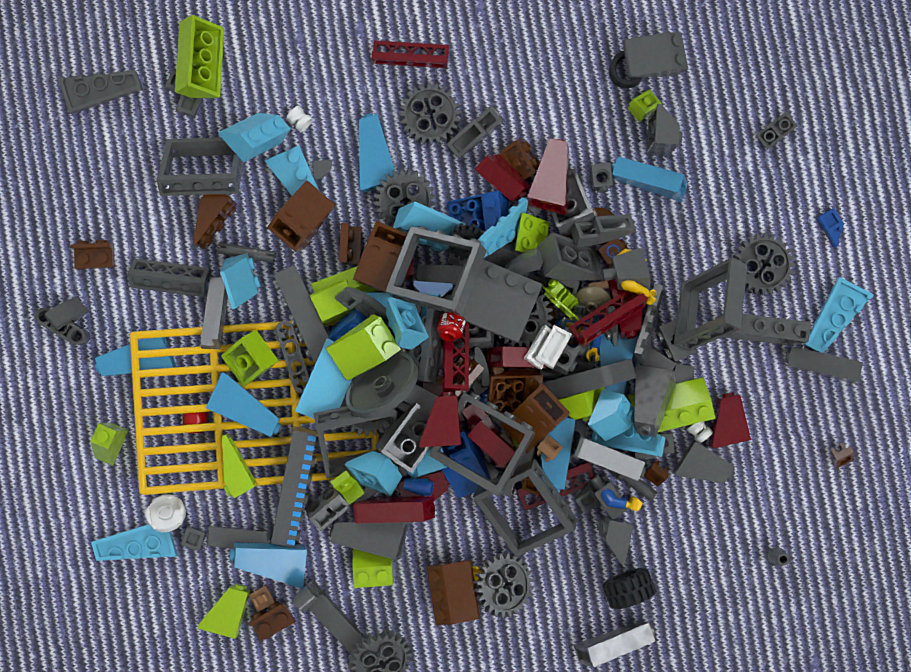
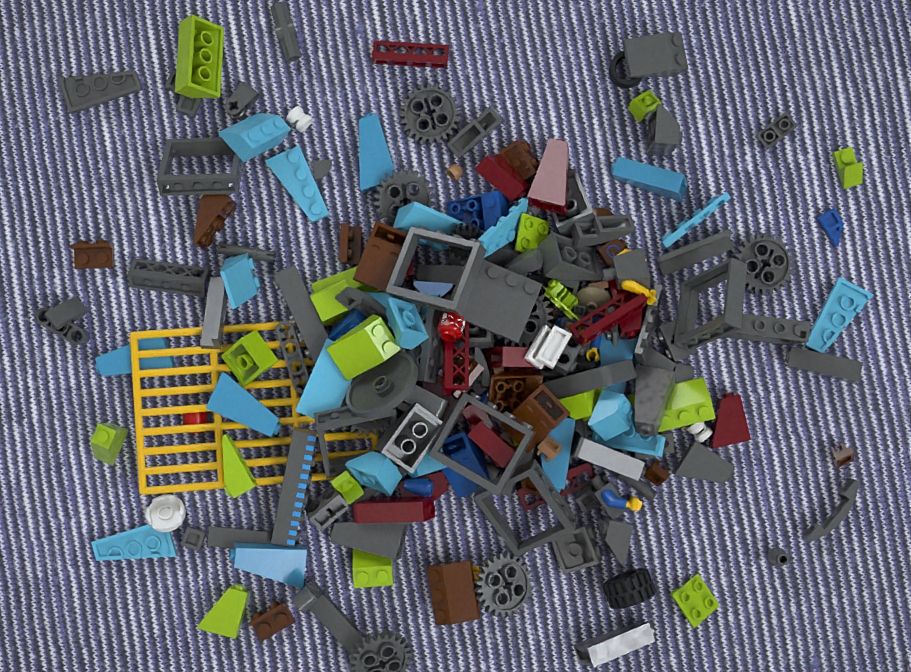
medium nougat tile [249,585,276,612] -> none
reddish brown slope [267,181,336,252] -> none
dark red slope [419,392,461,448] -> none
dark grey brick [589,163,613,193] -> none
none -> dark grey piece [225,82,260,119]
none -> dark grey piece [270,2,302,62]
none -> medium nougat hinge [446,164,462,181]
none -> dark grey plate [551,523,604,575]
none -> dark grey fence [655,229,734,277]
none -> medium azure wing [659,192,731,250]
none -> lime hinge [671,573,720,628]
none -> dark grey slope [801,479,859,542]
none -> lime slope [832,147,863,189]

